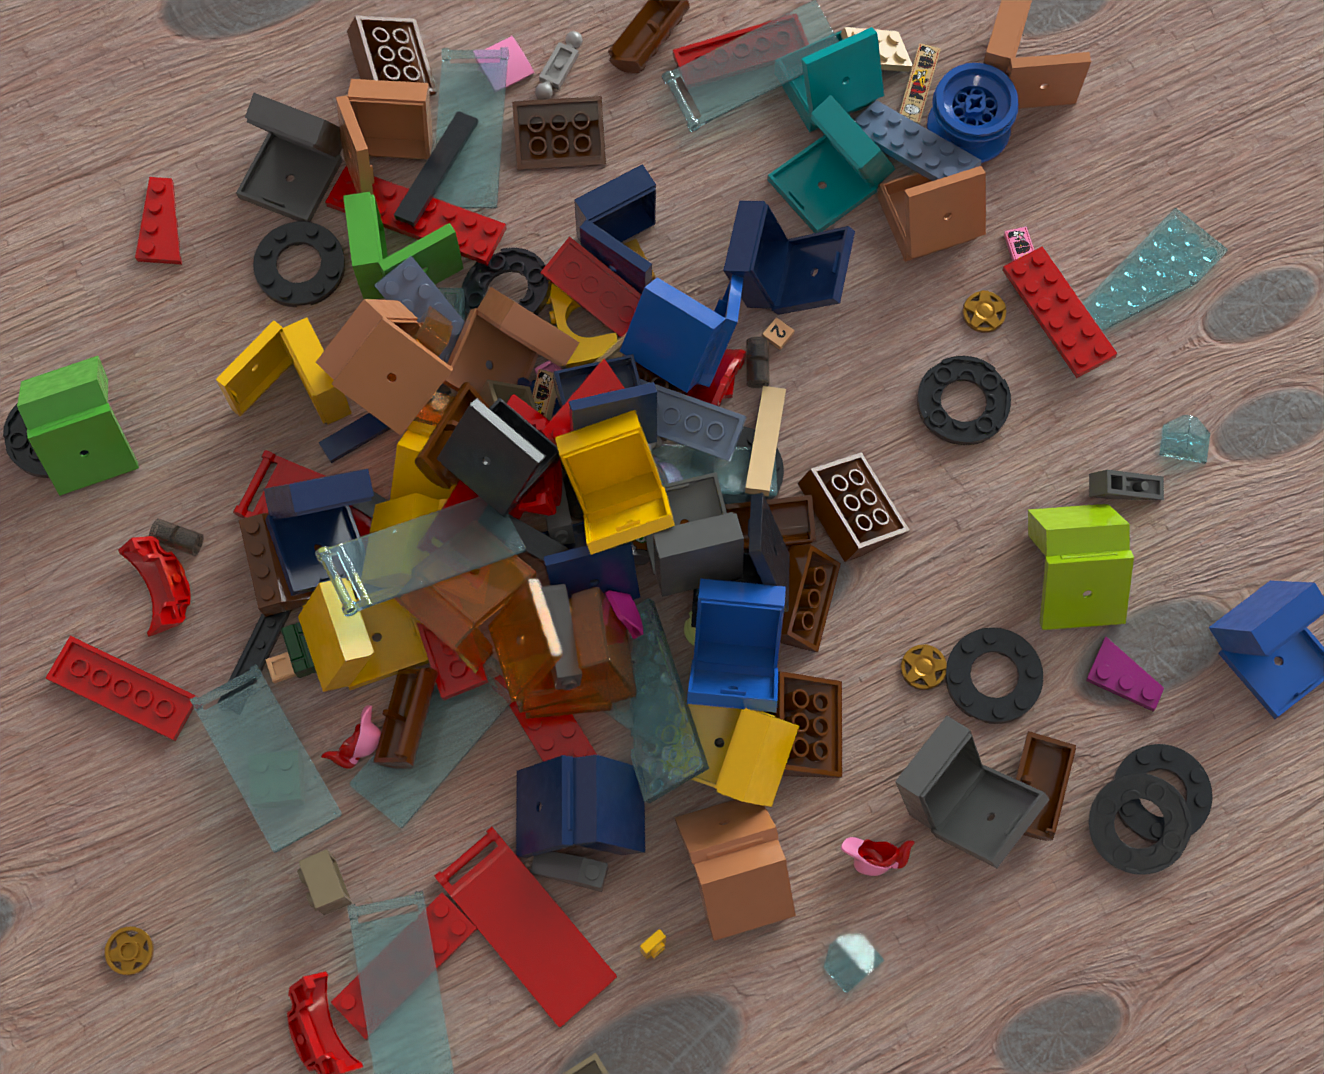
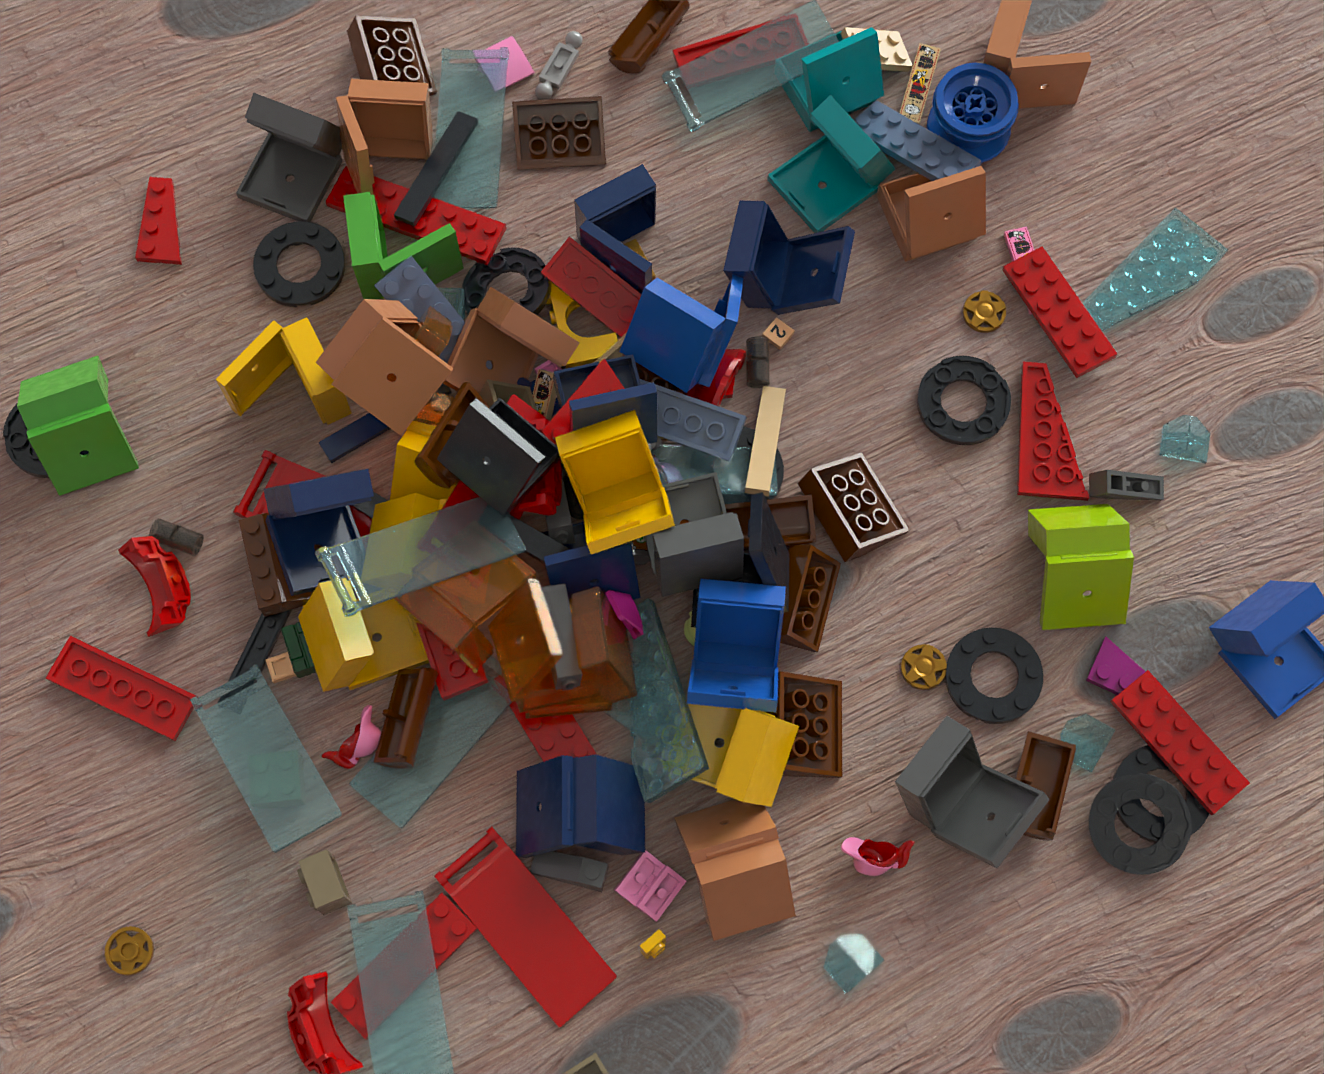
none -> bright pink slope [614,850,686,922]
none -> red wing [1017,361,1090,501]
none -> clear light blue slope [1060,713,1115,773]
none -> red plate [1110,670,1250,816]

